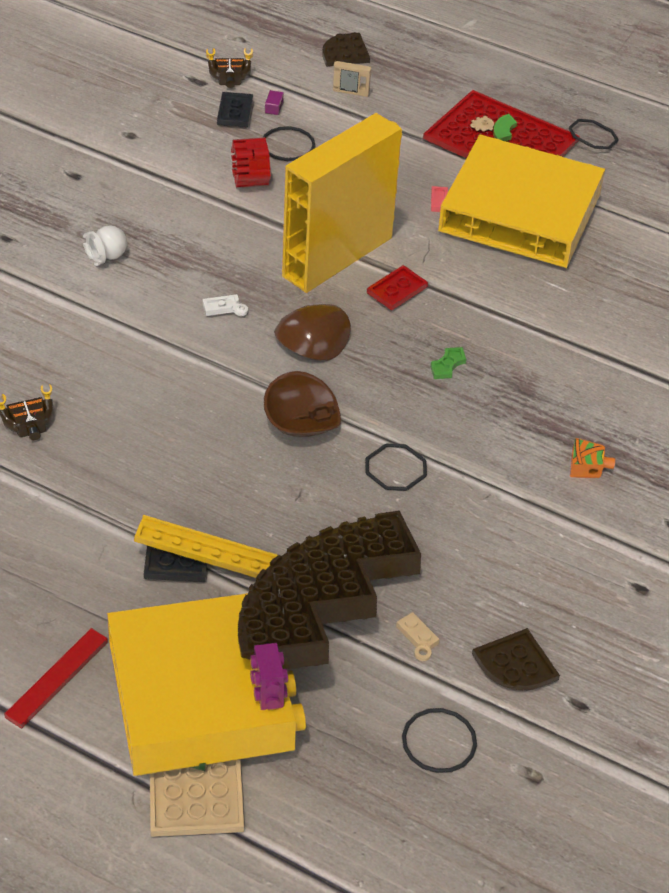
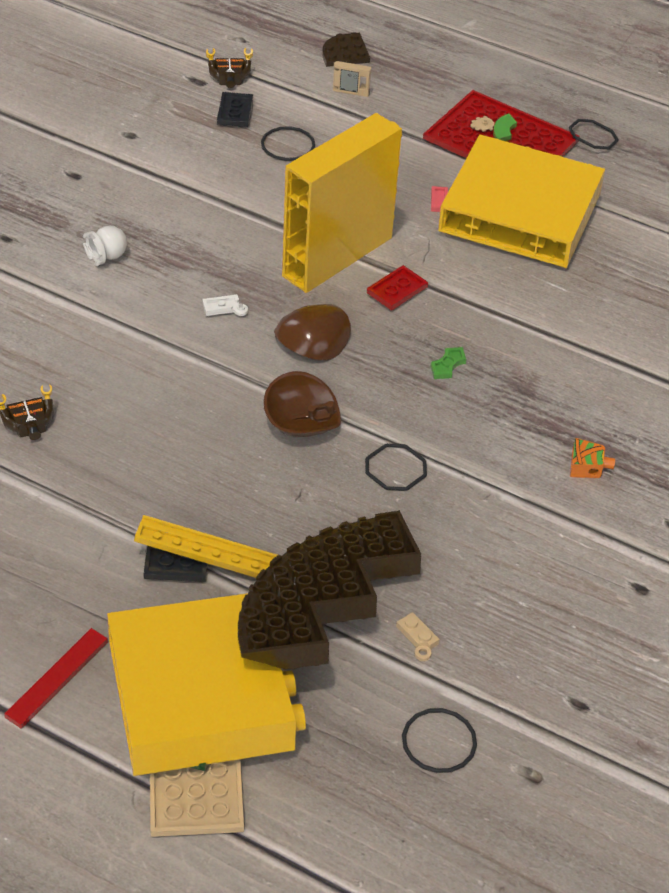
red piece [231,137,271,188] -> none
magenta brick [250,643,288,710] -> none
magenta piece [265,90,284,115] -> none
dark brown plate [472,628,560,691] -> none

